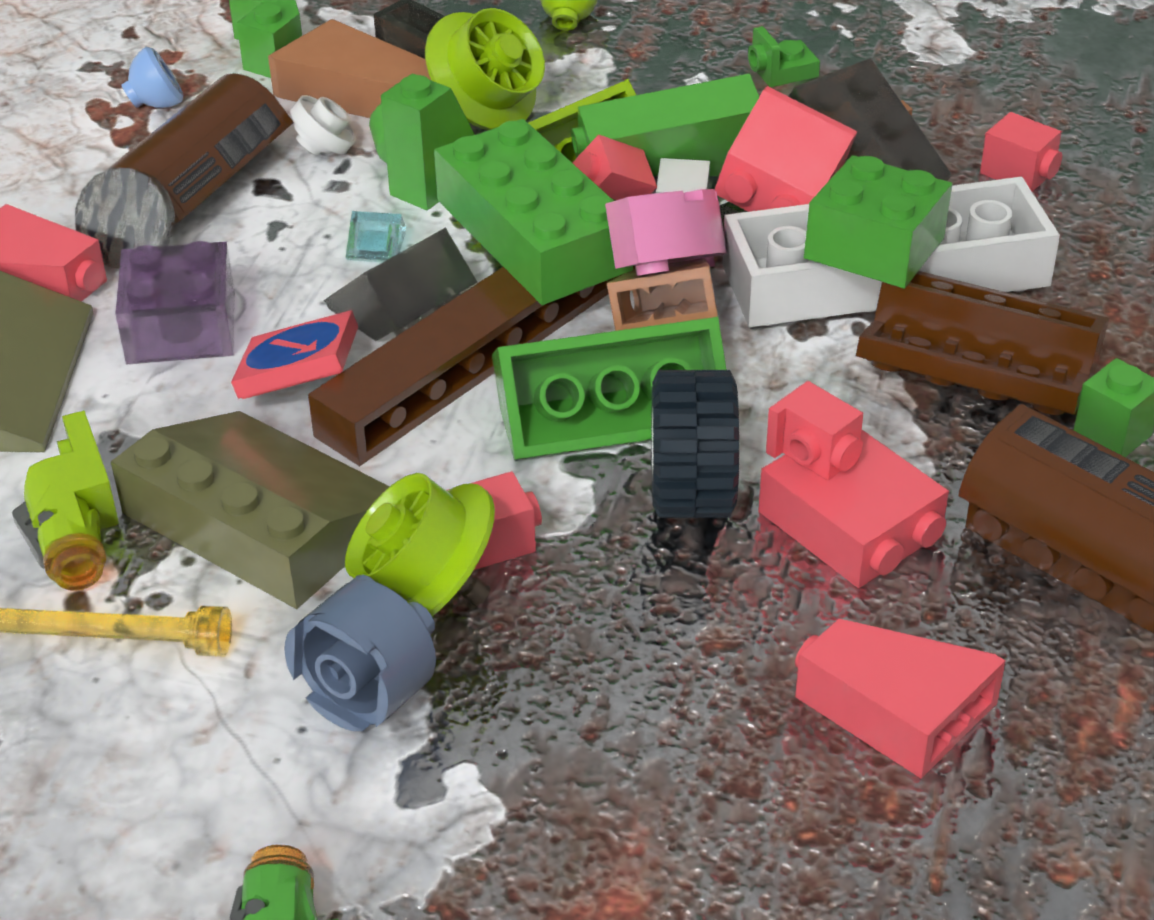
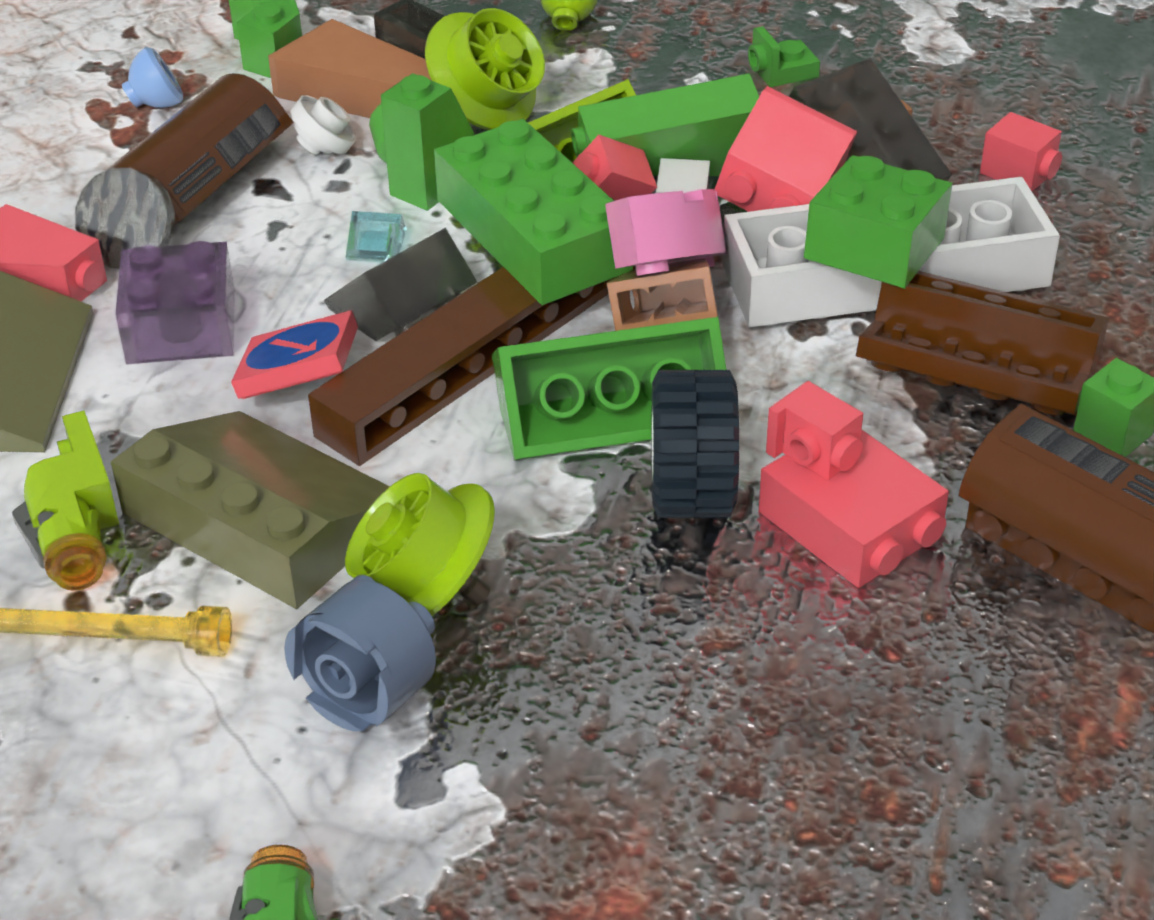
coral brick [446,471,542,570] -> none
coral slope [795,618,1006,779] -> none

